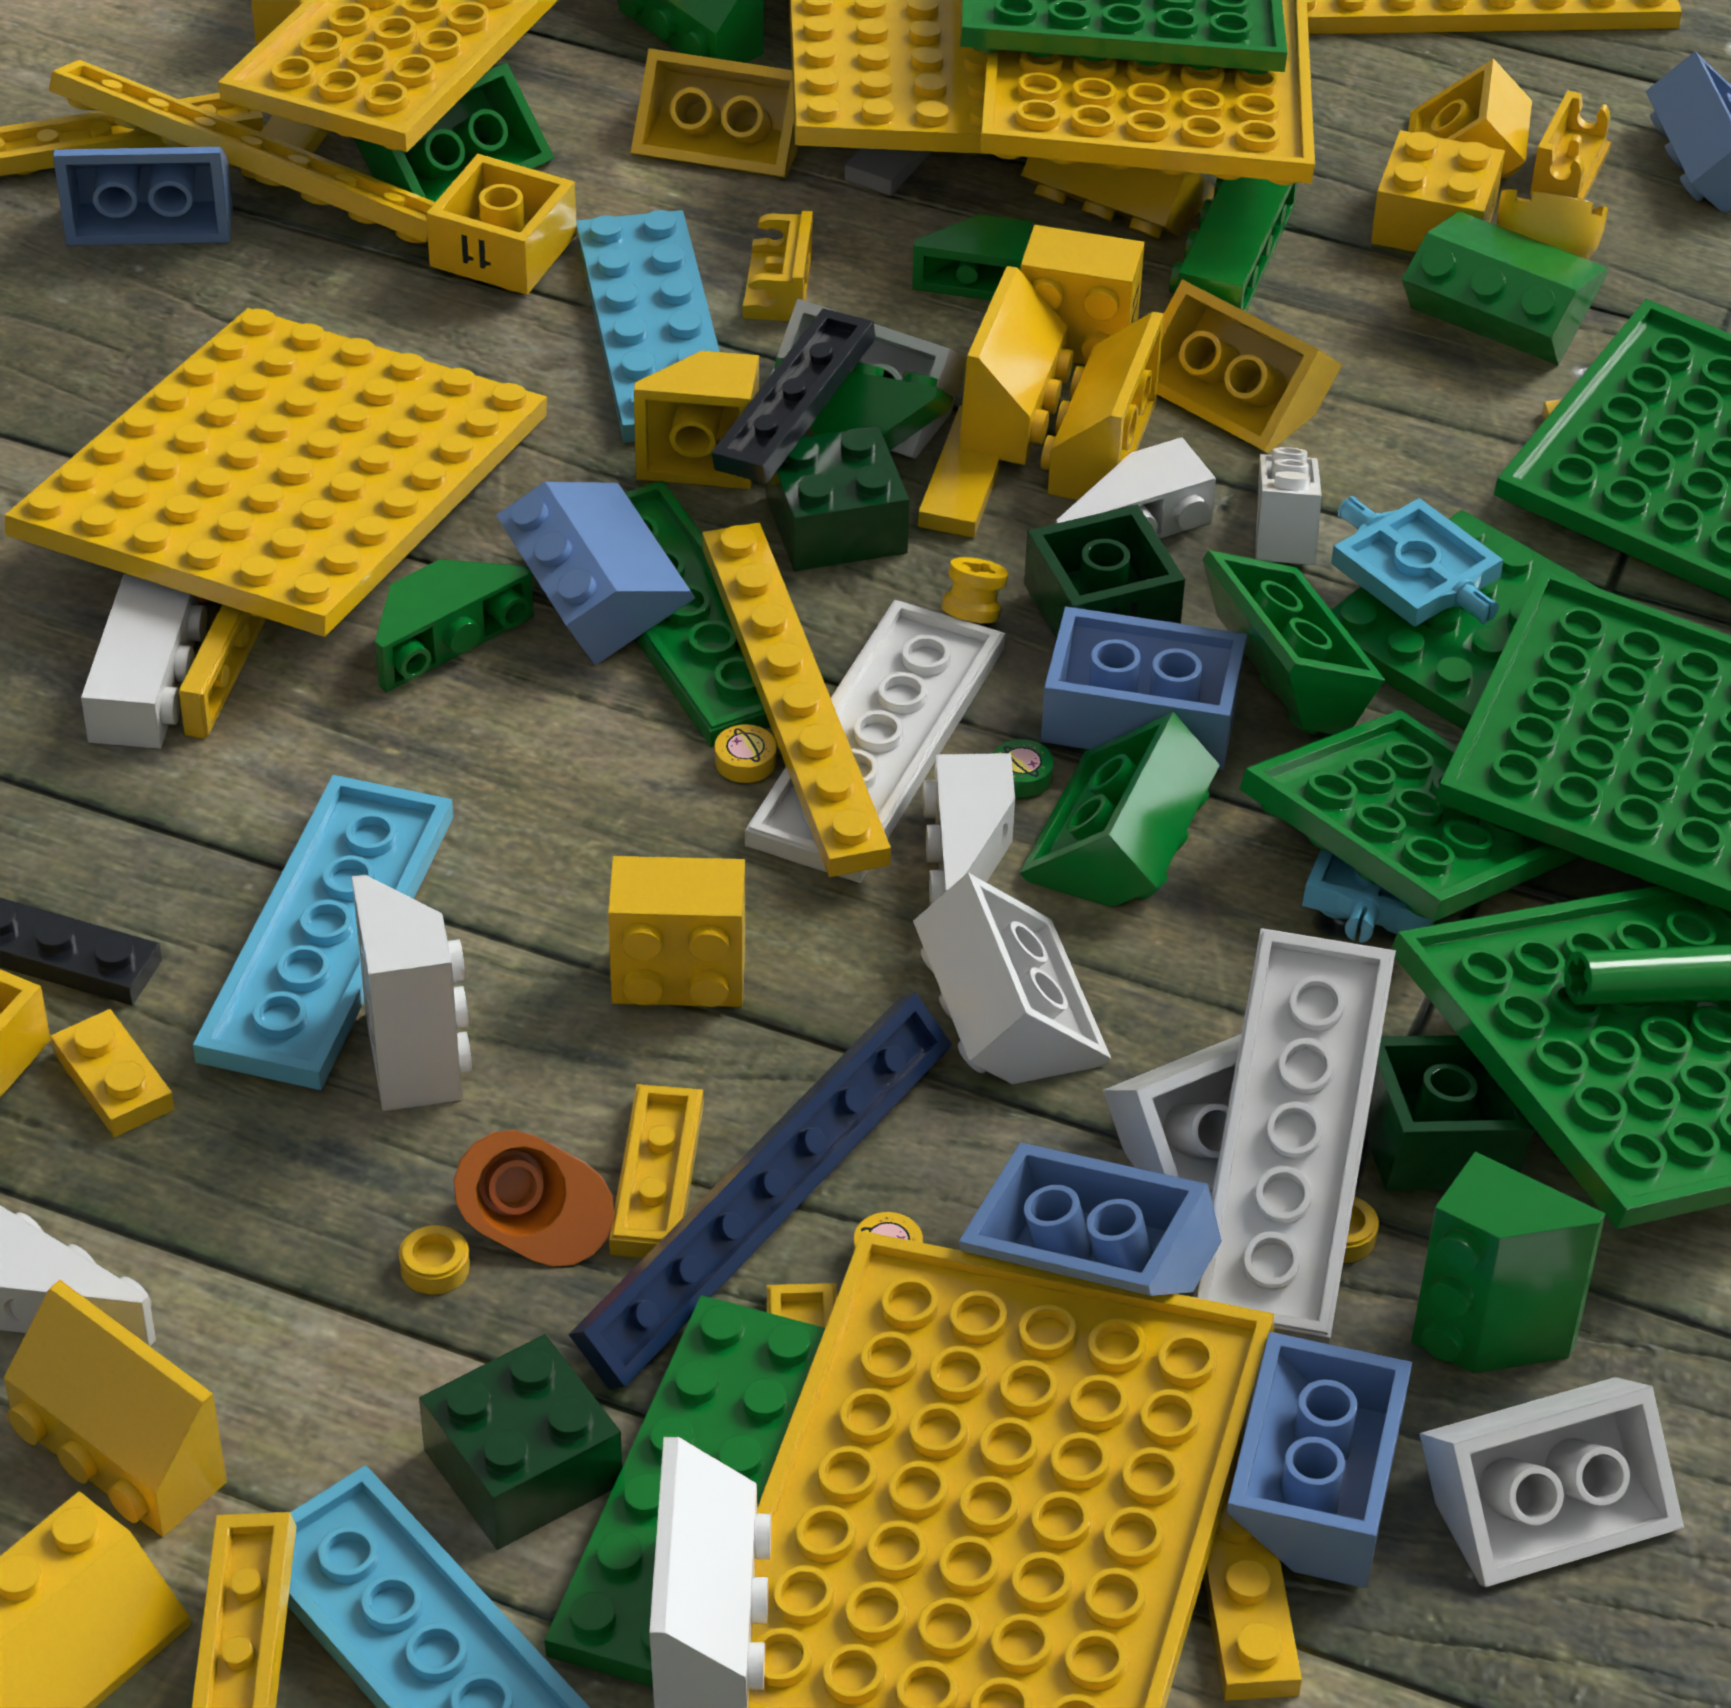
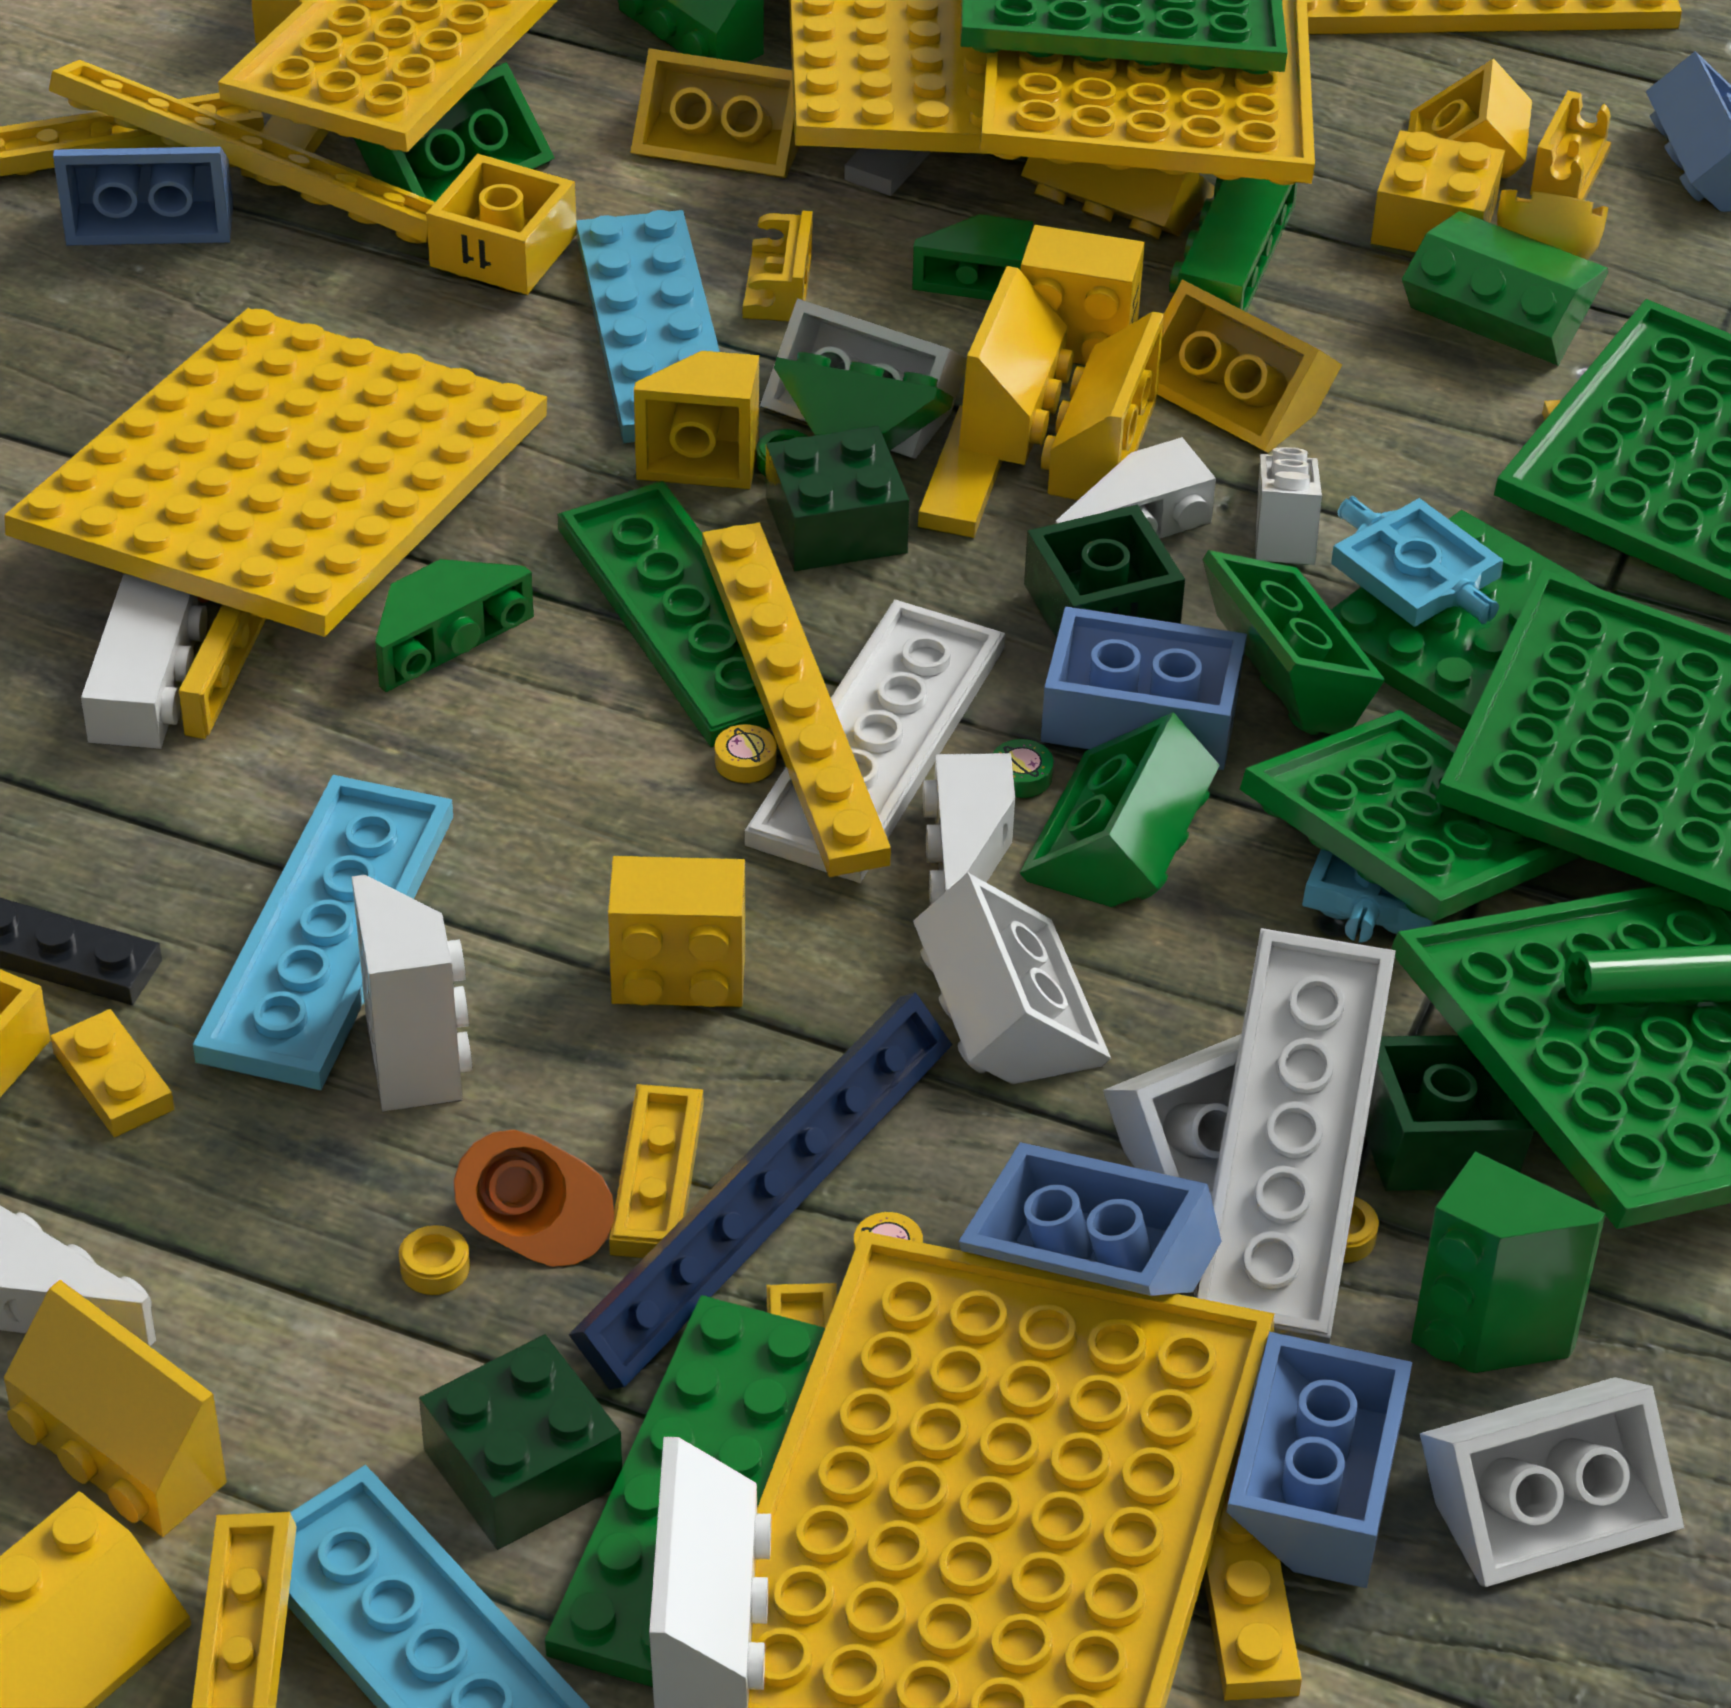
medium blue slope [496,482,695,666] -> none
black plate [711,308,876,484] -> none
yellow wheel [941,557,1009,623] -> none

